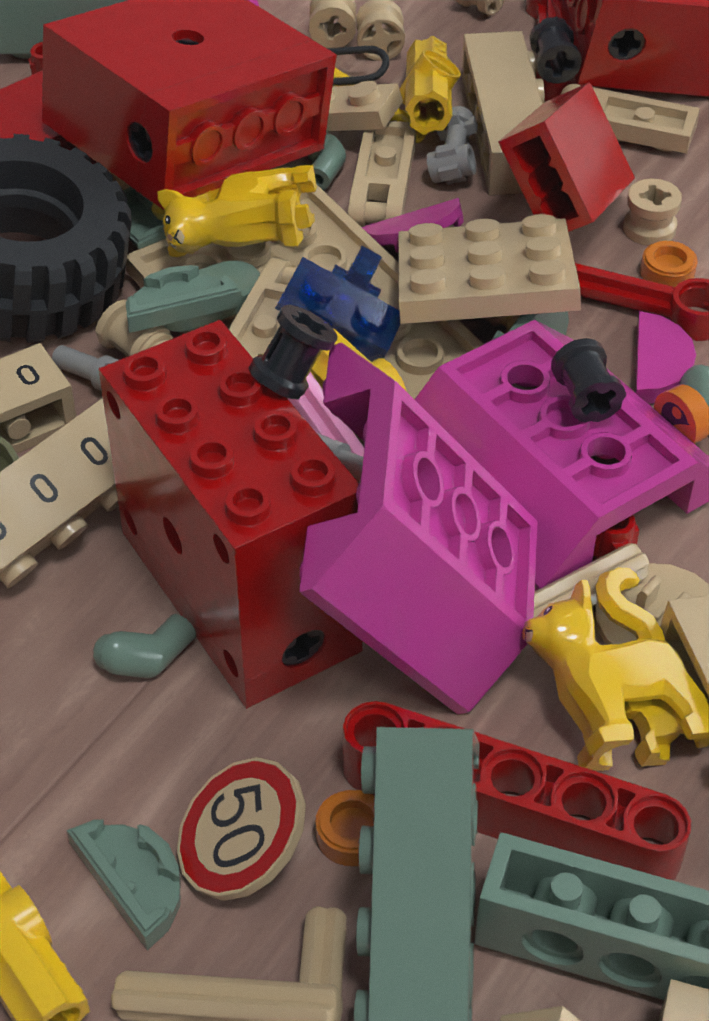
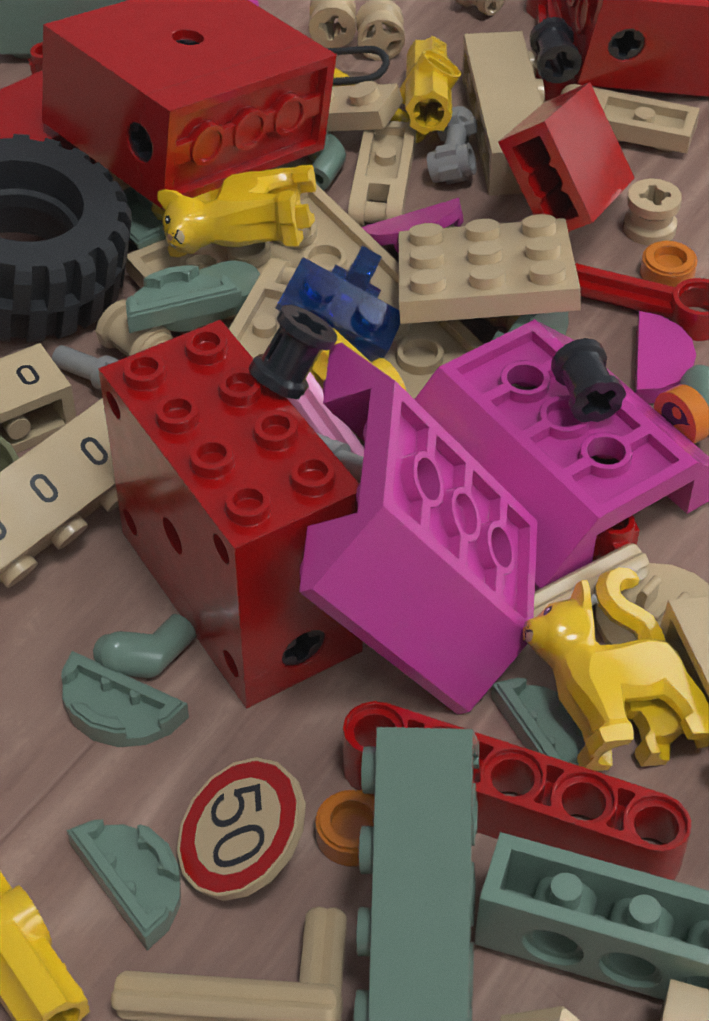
none -> sand green tile [61,651,189,747]
none -> sand green tile [491,678,585,766]

